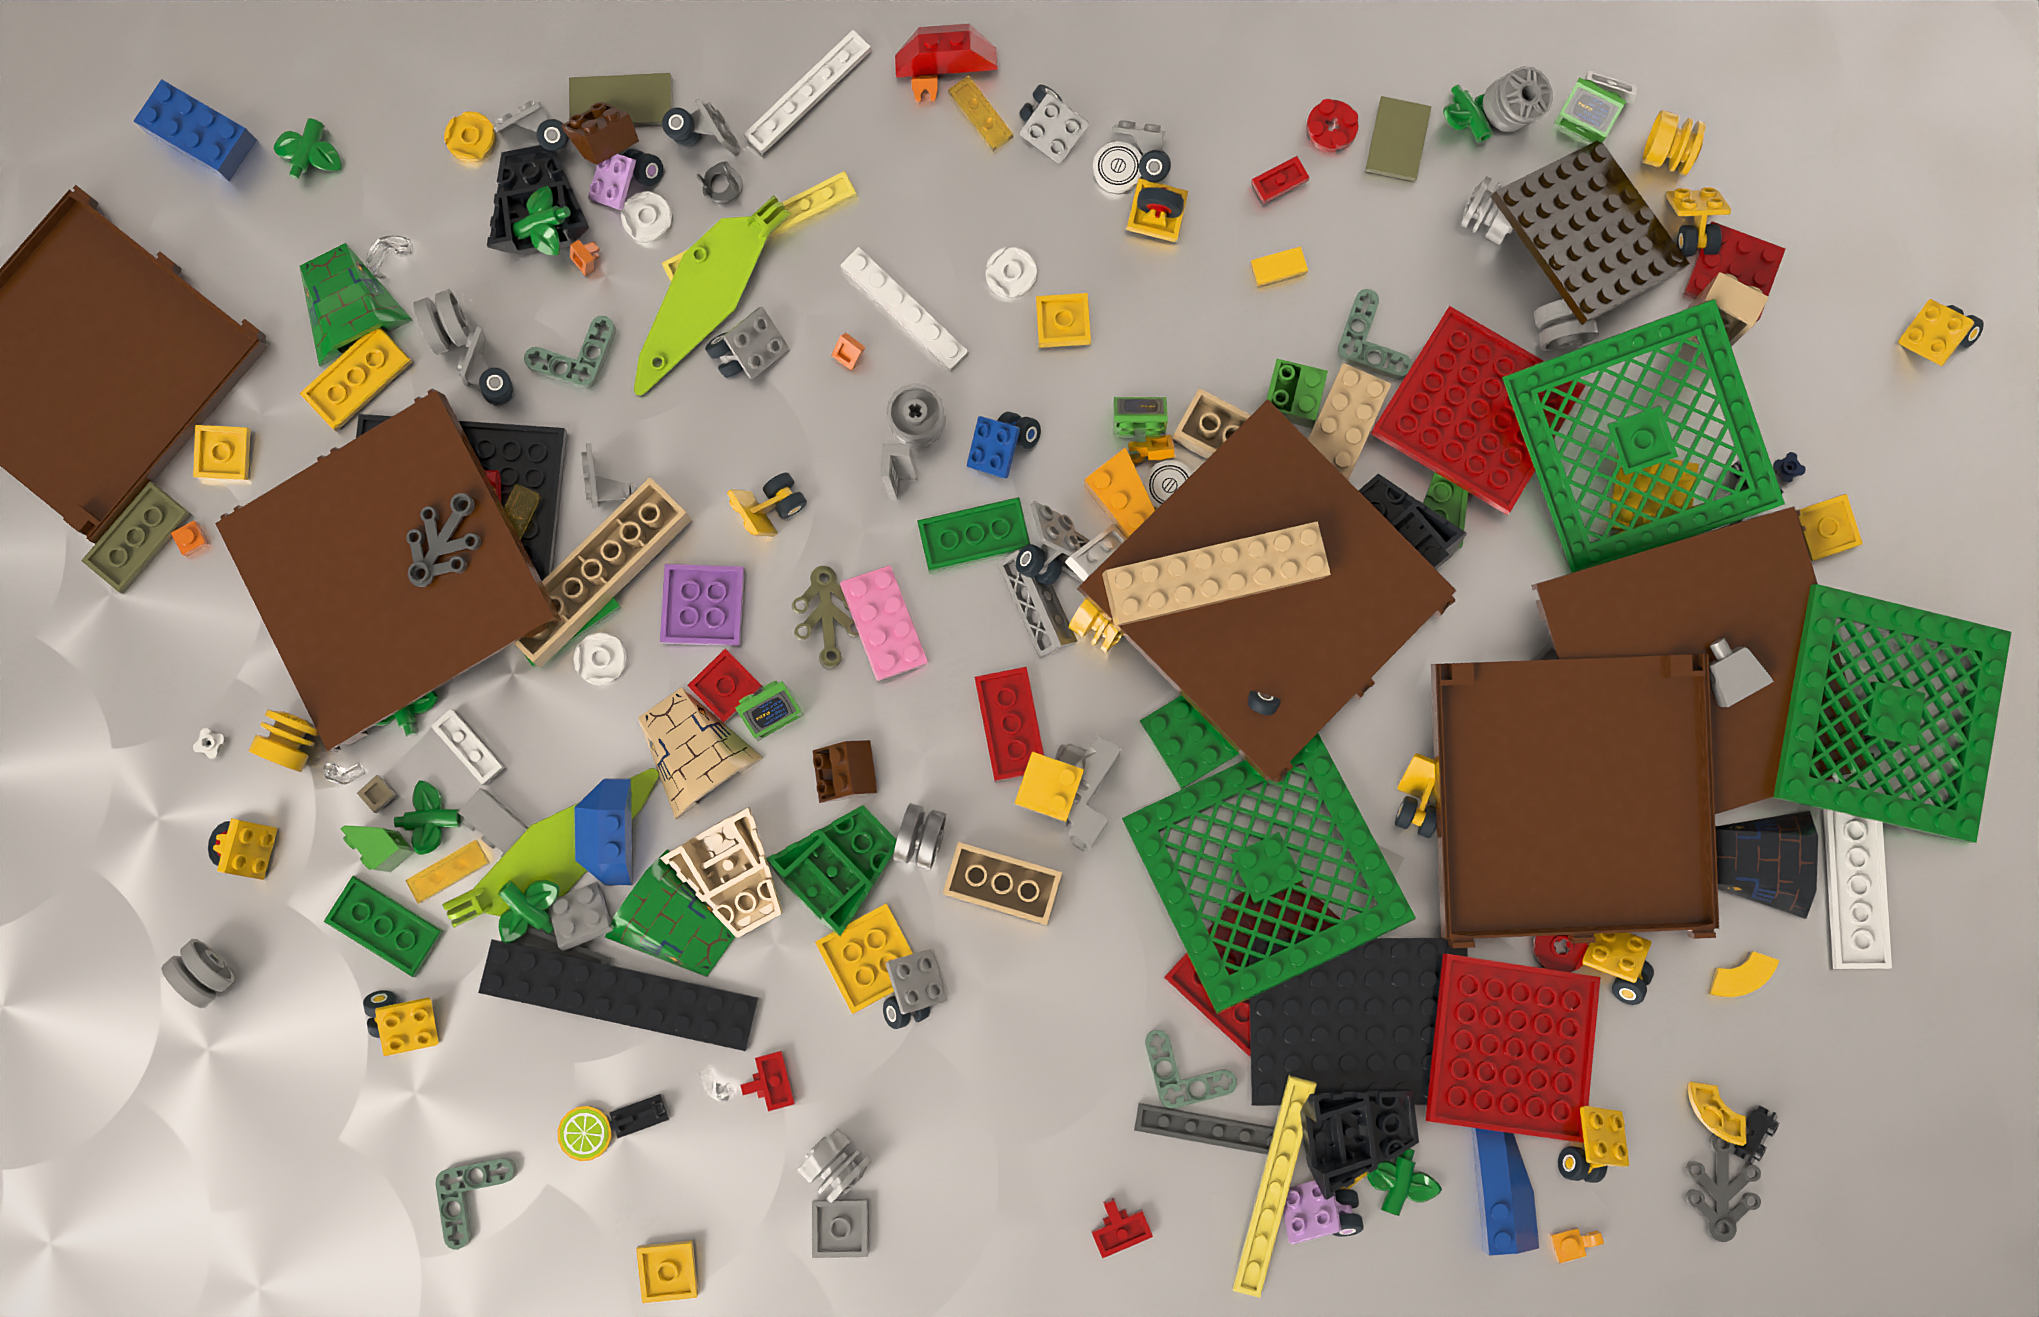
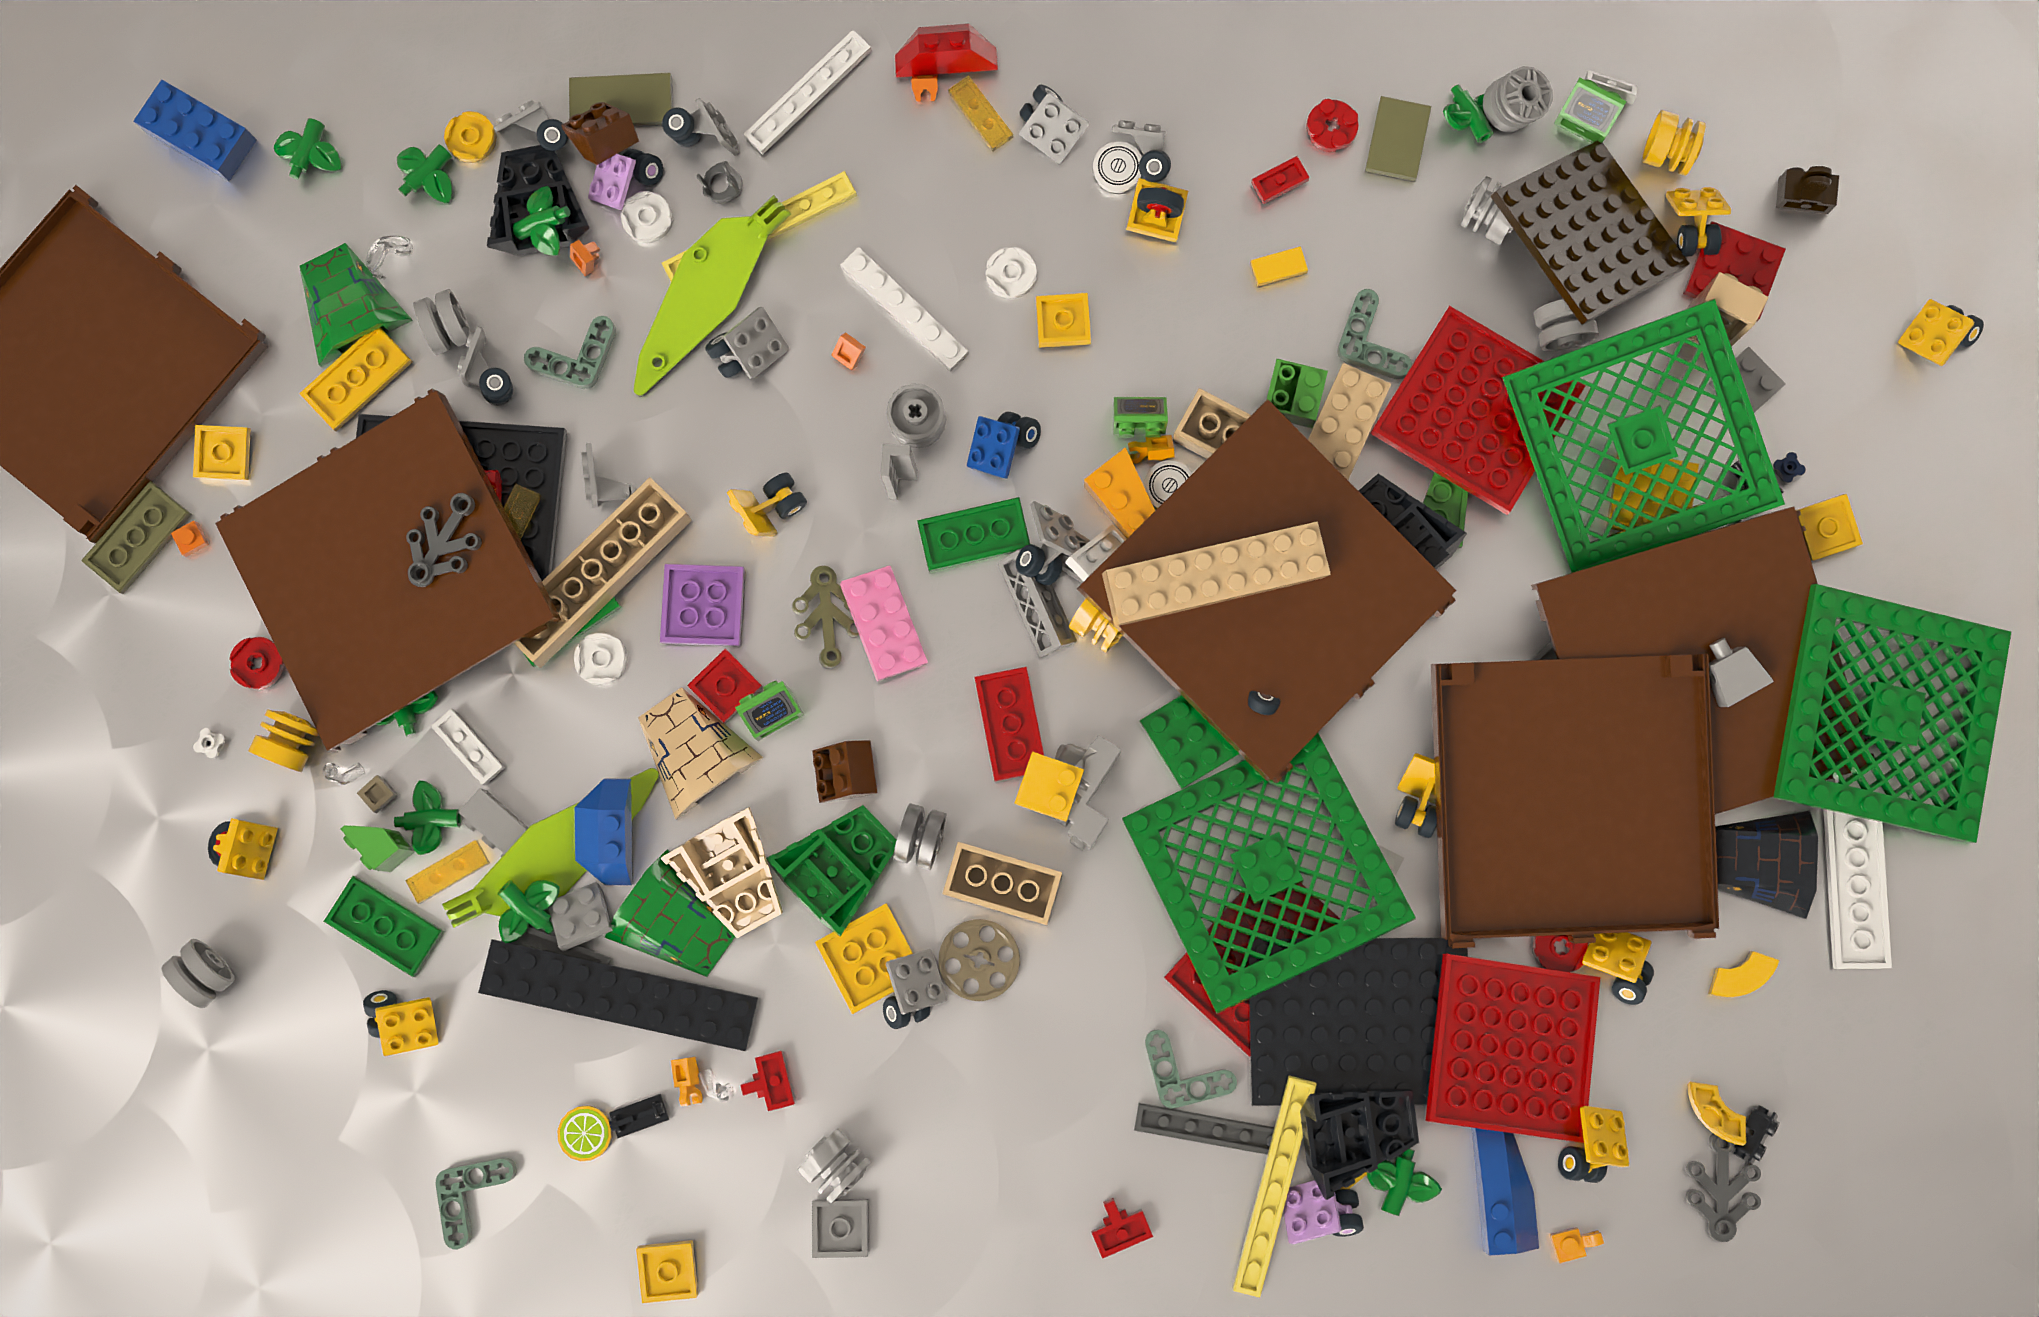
none -> red plate [229,637,285,690]
none -> green plant [397,144,452,203]
none -> light orange plate [671,1057,703,1106]
none -> dark tan wedge [939,919,1020,1001]
none -> light grey plate [1708,347,1786,413]
none -> dark brown brick [1776,166,1839,214]

